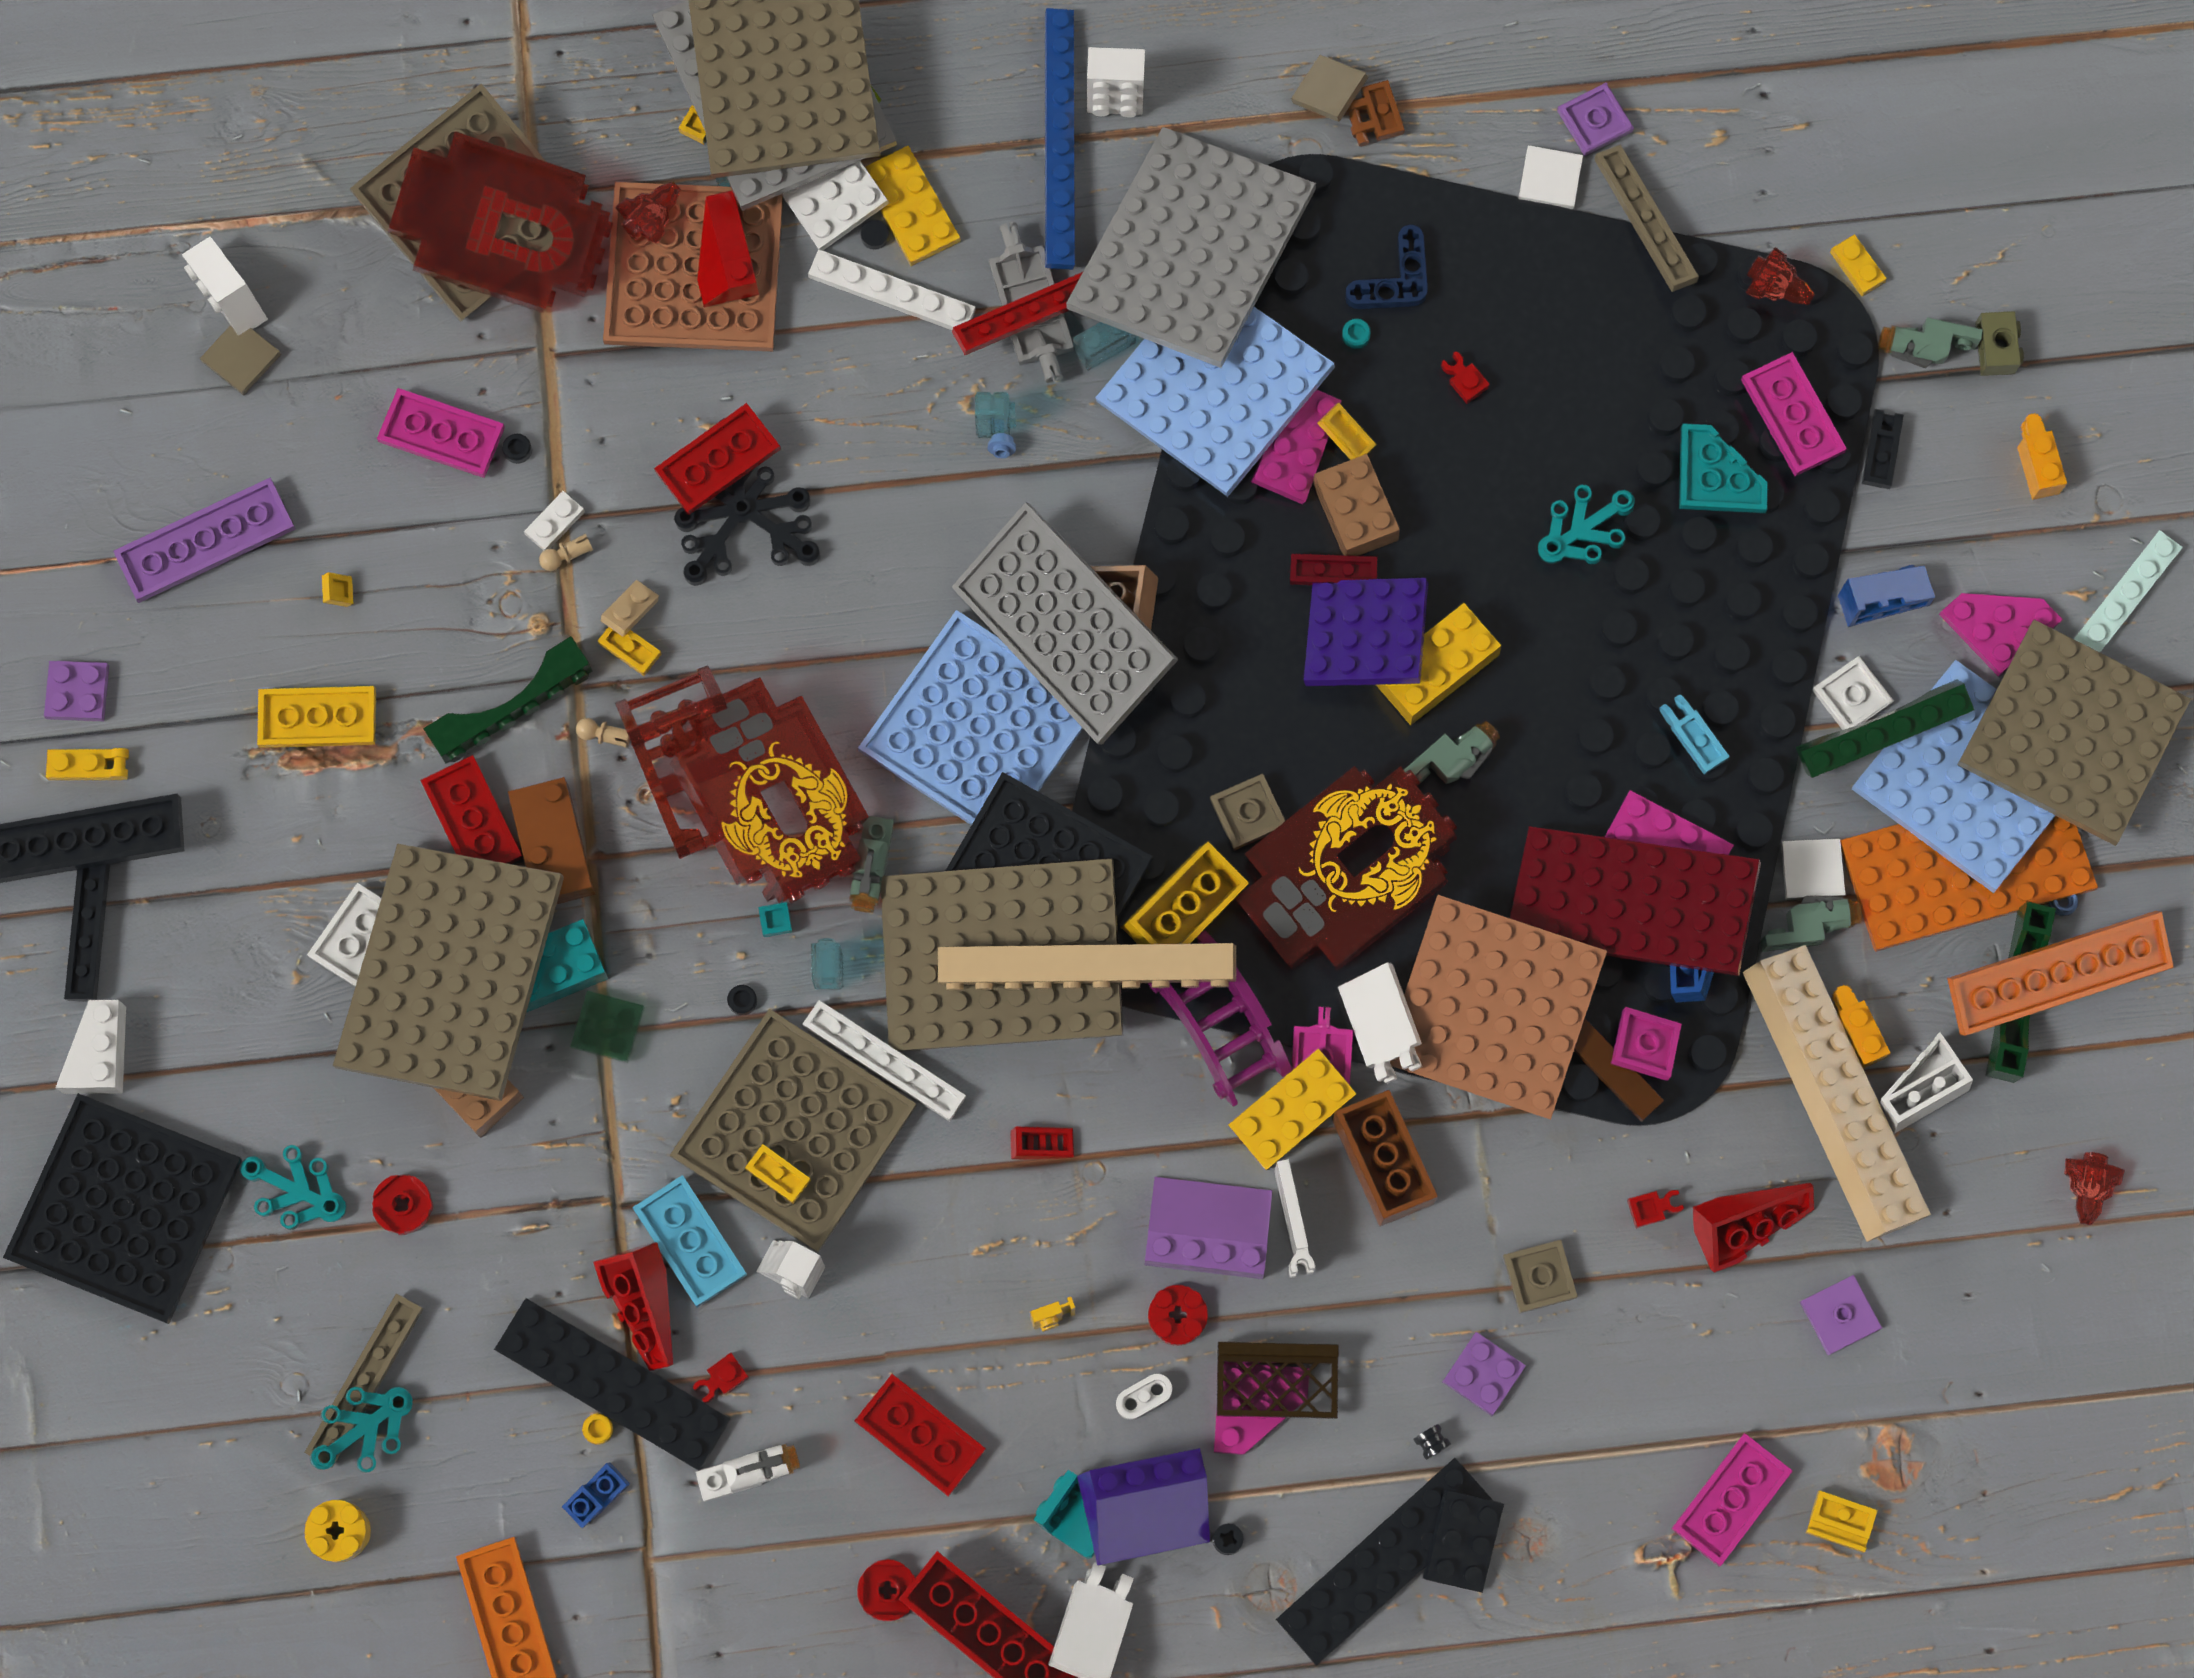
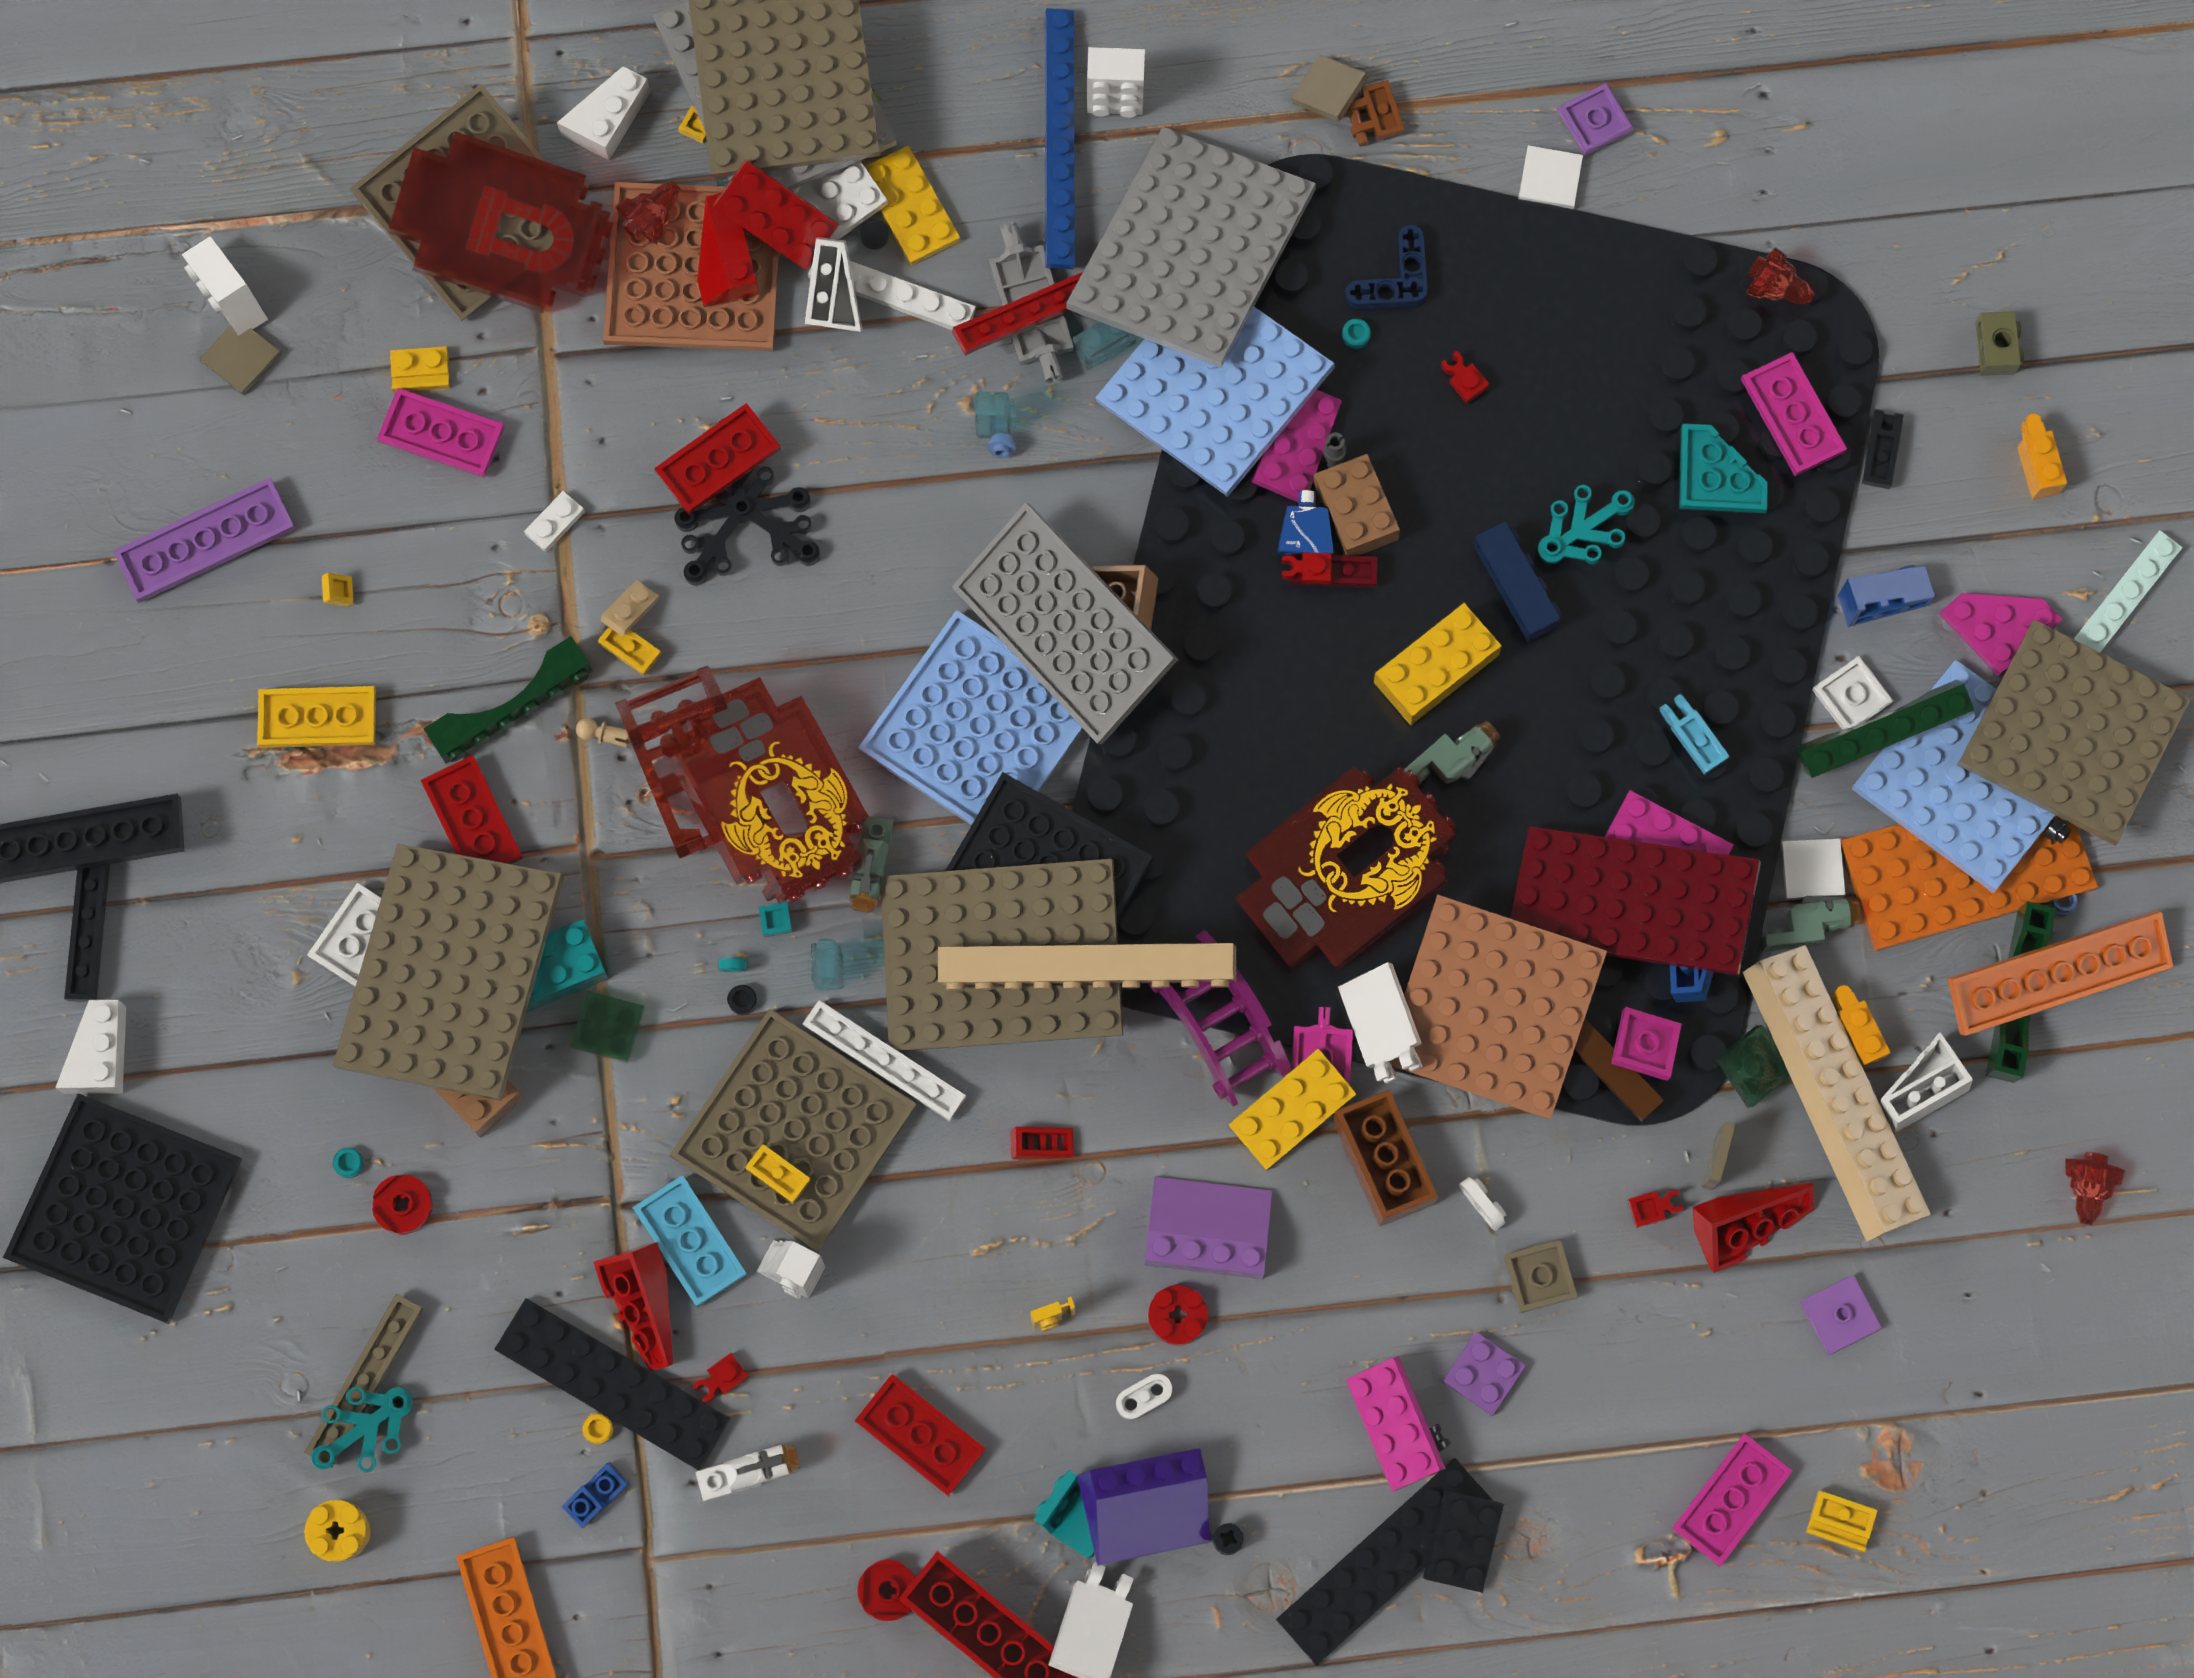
medium lavender plate [44,661,109,721] -> none
yellow plate [46,748,129,780] -> none
teal plant [240,1145,346,1230] -> none
black tile [502,433,532,464] -> none
dark orange brick [508,777,596,904] -> none
tan pin [539,533,593,571] -> none
yellow brick [1121,842,1249,944] -> none
dark tan plate [1210,774,1287,851] -> none
dark pink plate [1214,1362,1309,1455] -> none
dark brown fence [1217,1342,1339,1419] -> none
white tile [1274,1159,1315,1278] -> none
dark purple plate [1304,578,1428,686] -> none
yellow plate [1317,403,1377,460] -> none
dark tan plate [1595,144,1699,292] -> none
yellow plate [1830,234,1887,296] -> none
sand green plate [1878,317,1983,368] -> none
none -> teal tile [333,1148,364,1179]
none -> yellow plate [390,346,450,393]
none -> white wedge [557,66,651,160]
none -> red plate [713,159,839,270]
none -> teal tile [718,958,748,972]
none -> white wedge [805,237,862,332]
none -> blue torso [1277,490,1333,556]
none -> red plate [1282,553,1331,584]
none -> dark grey pin [1323,432,1346,468]
none -> dark pink plate [1346,1356,1446,1492]
none -> white plate [1459,1177,1506,1231]
none -> dark blue brick [1473,521,1562,642]
none -> dark tan tile [1702,1122,1736,1190]
none -> clear green plate [1716,1025,1790,1108]
none -> black plate [2045,817,2072,844]

